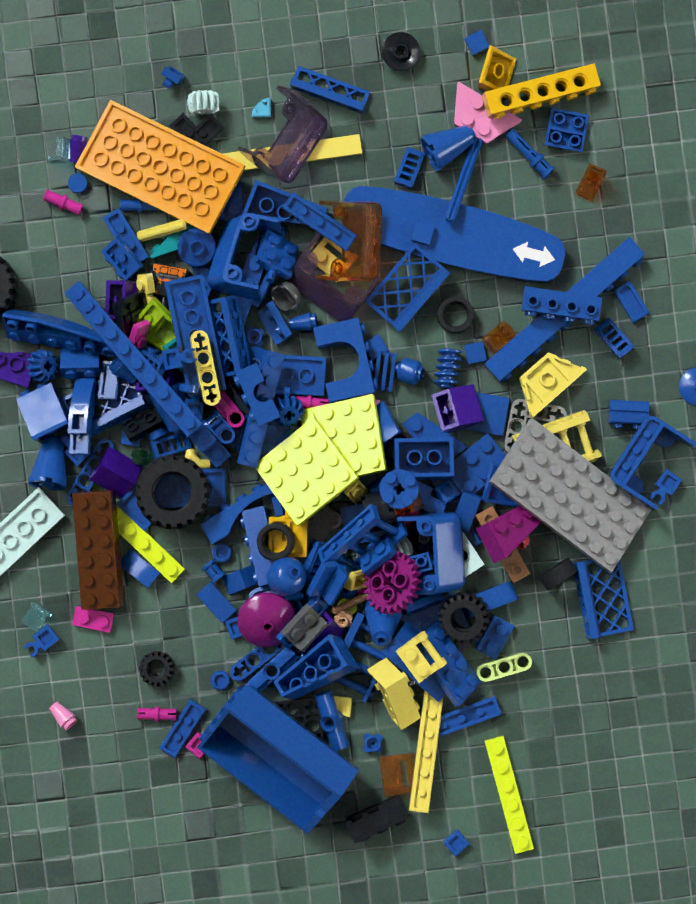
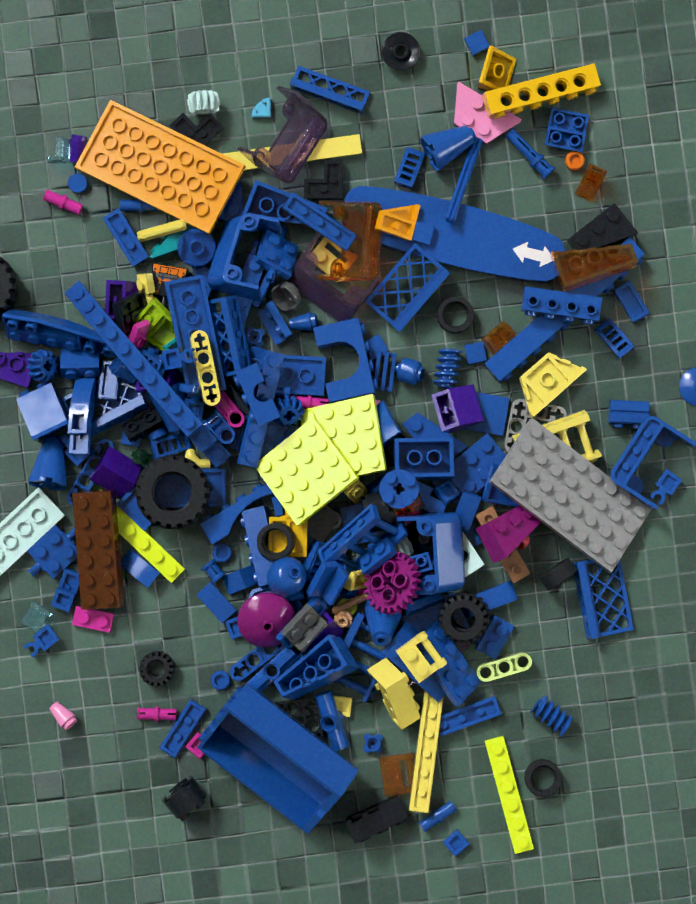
blue bracket [101,236,144,281] -> none
blue tile [161,66,186,89] -> none
none -> blue plate [27,524,77,579]
none -> blue slope [51,567,80,612]
none -> black brick [162,775,207,821]
none -> black plate [304,160,343,200]
none -> light orange wing [375,204,421,241]
none -> blue pin [419,800,457,832]
none -> black tyre [524,759,562,797]
none -> blue piece [529,696,573,737]
none -> clear orange wedge [550,244,638,292]
none -> orange tile [565,151,585,171]
none -> black wedge [567,203,638,256]

